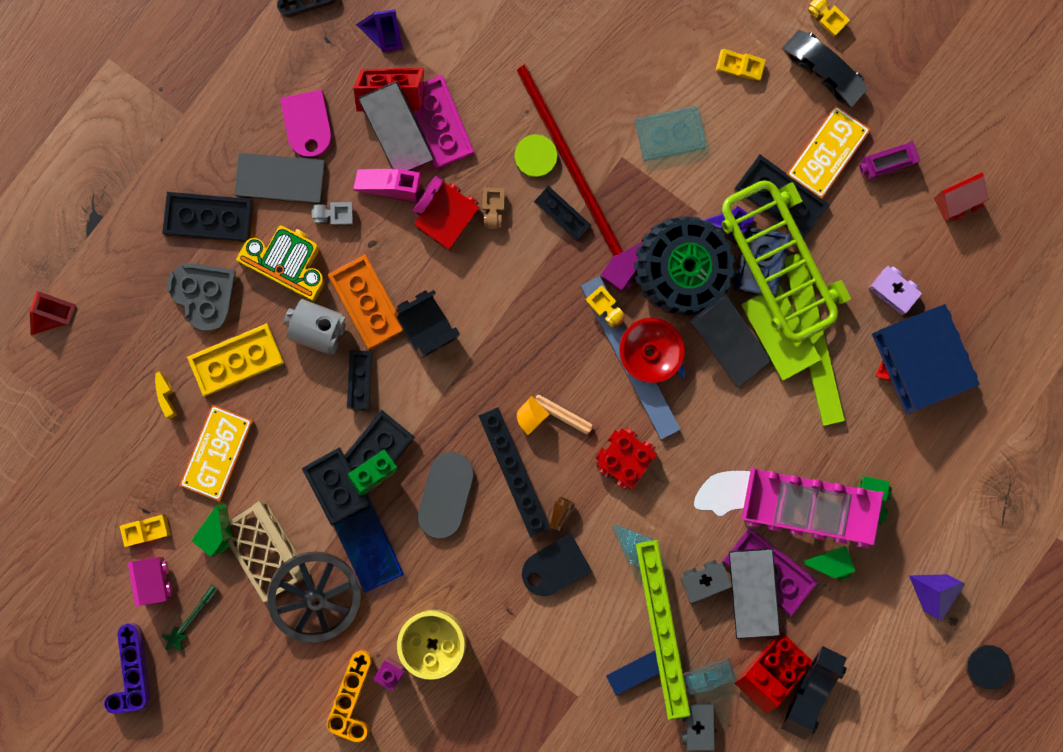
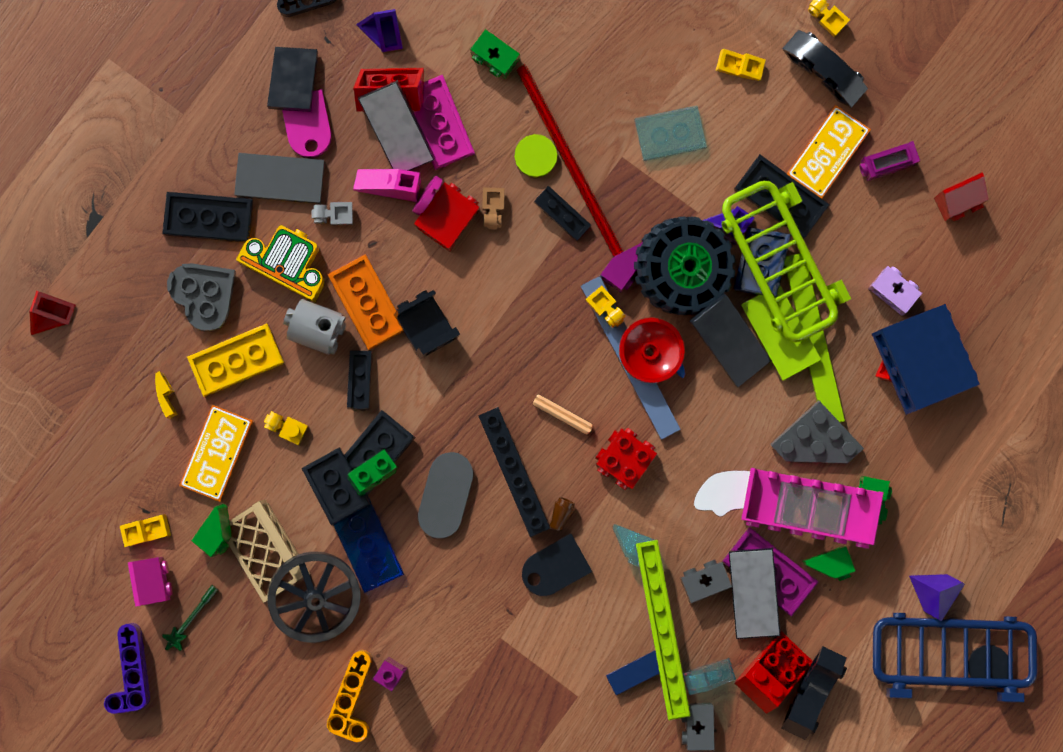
light yellow brick [397,610,466,680] -> none
light orange brick [517,396,550,435] -> none
none -> yellow plate [264,411,308,445]
none -> black tile [267,47,318,112]
none -> green brick [470,29,520,79]
none -> dark grey plate [770,400,864,463]
none -> dark blue bar [873,613,1037,702]

